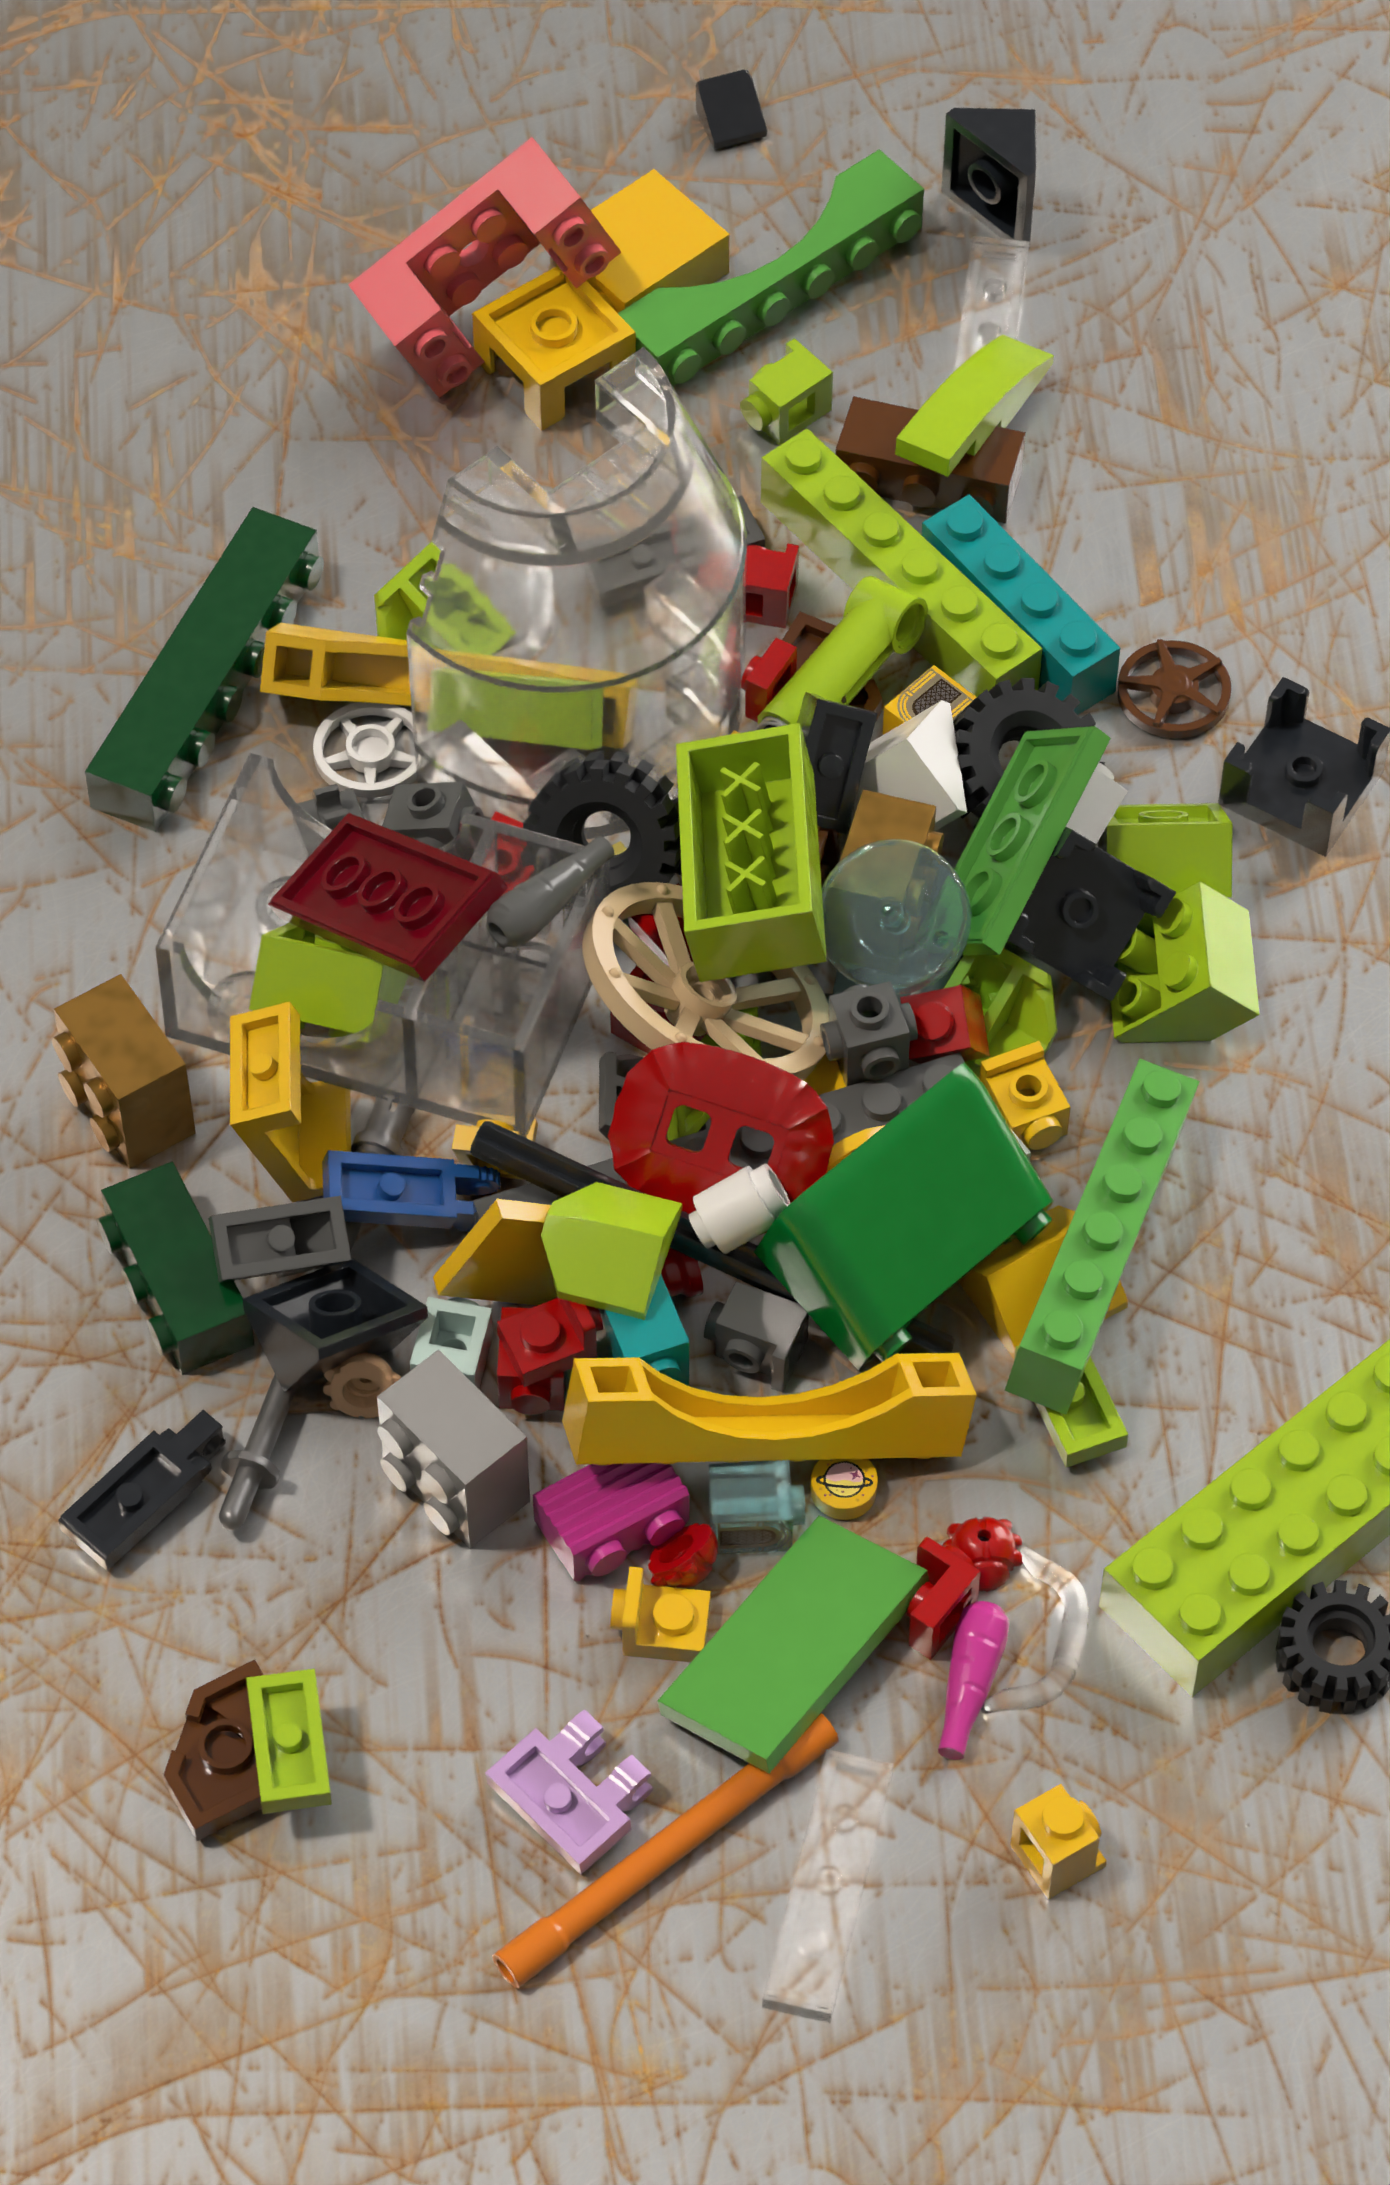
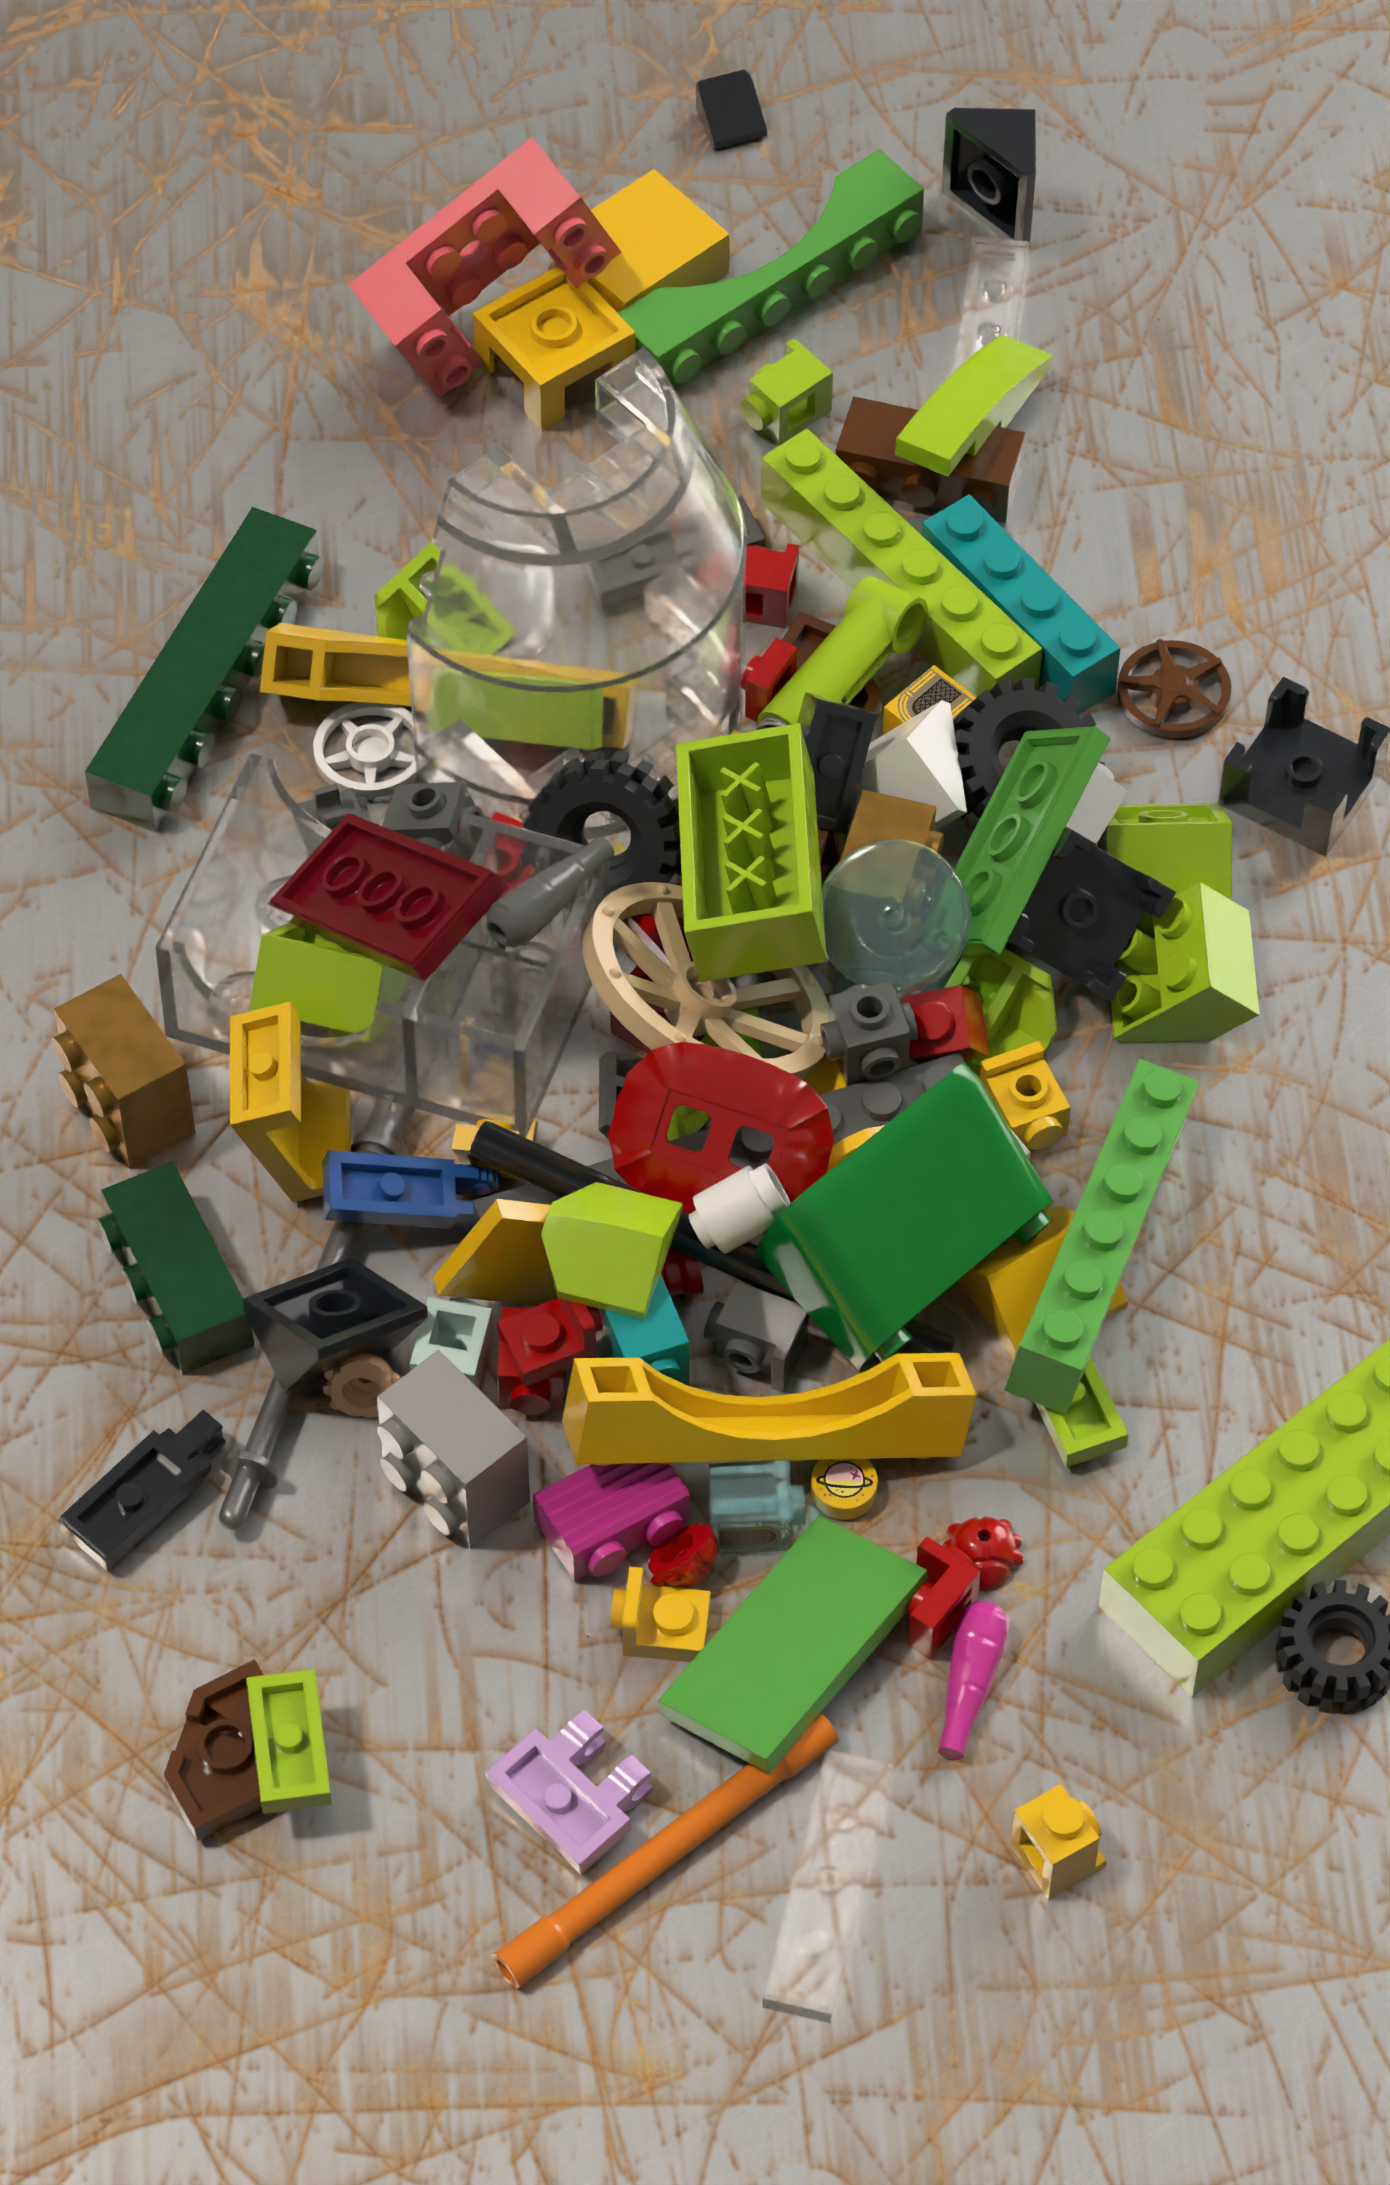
dark grey slope [208,1195,351,1283] -> none
clear animal [981,1546,1090,1714] -> none

